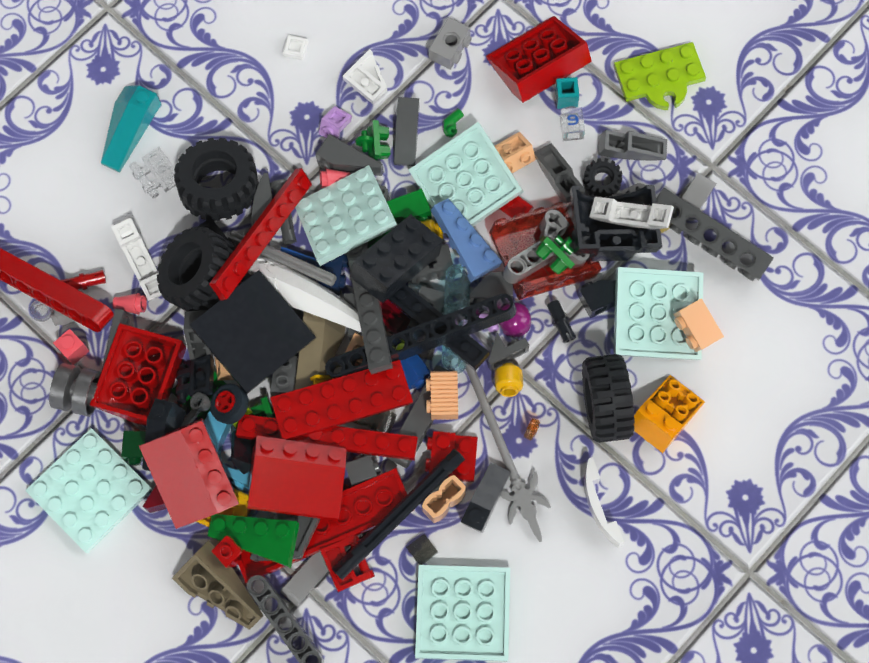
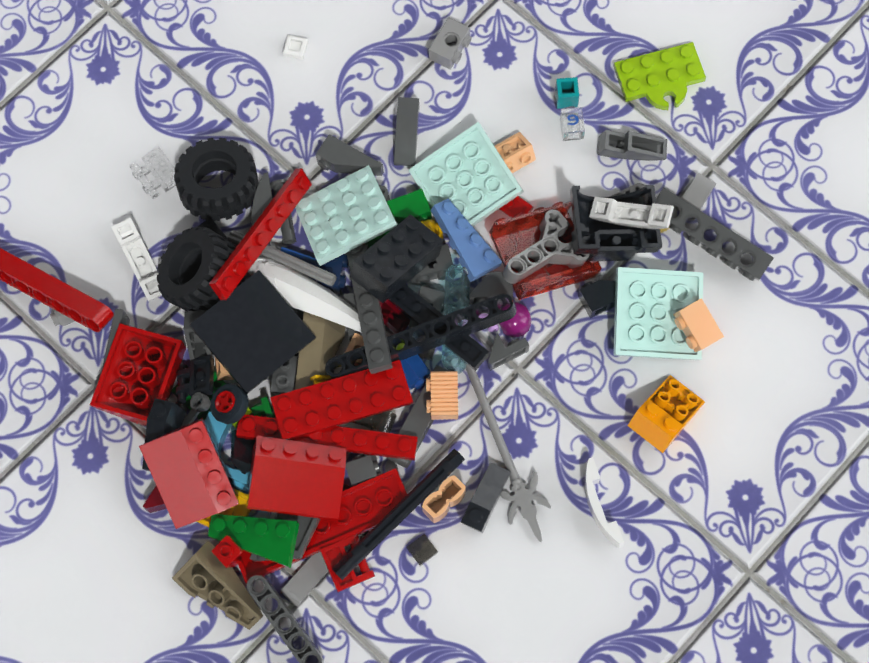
light aqua plate [25,428,153,553] -> none
clear tile [30,300,53,322] -> none
flat silver wheel [49,363,101,417] -> none
coral brick [53,329,90,365] -> none
red pin [61,270,106,290] -> none
teal wedge [101,85,161,173] -> none
coral cone [113,293,147,315] -> none
dark green brick [121,431,146,466] -> none
lavender bracket [319,106,352,139] -> none
coral cone [320,169,351,188] -> none
white wing [343,49,387,104] -> none
green hips [355,120,391,161] -> none
light aqua plate [415,565,510,662] -> none
red plate [425,431,478,482] -> none
green arm [443,108,464,137] -> none
red slope [486,16,592,103] -> none
yellow head [494,363,523,397] -> none
clear orange tile [523,418,541,441] -> none
dark grey slope [534,143,585,209] -> none
green hips [534,235,575,274] -> none
black axle [547,300,576,343] -> none
black tyre [582,354,635,443] -> none
black tyre [583,158,623,197] -> none

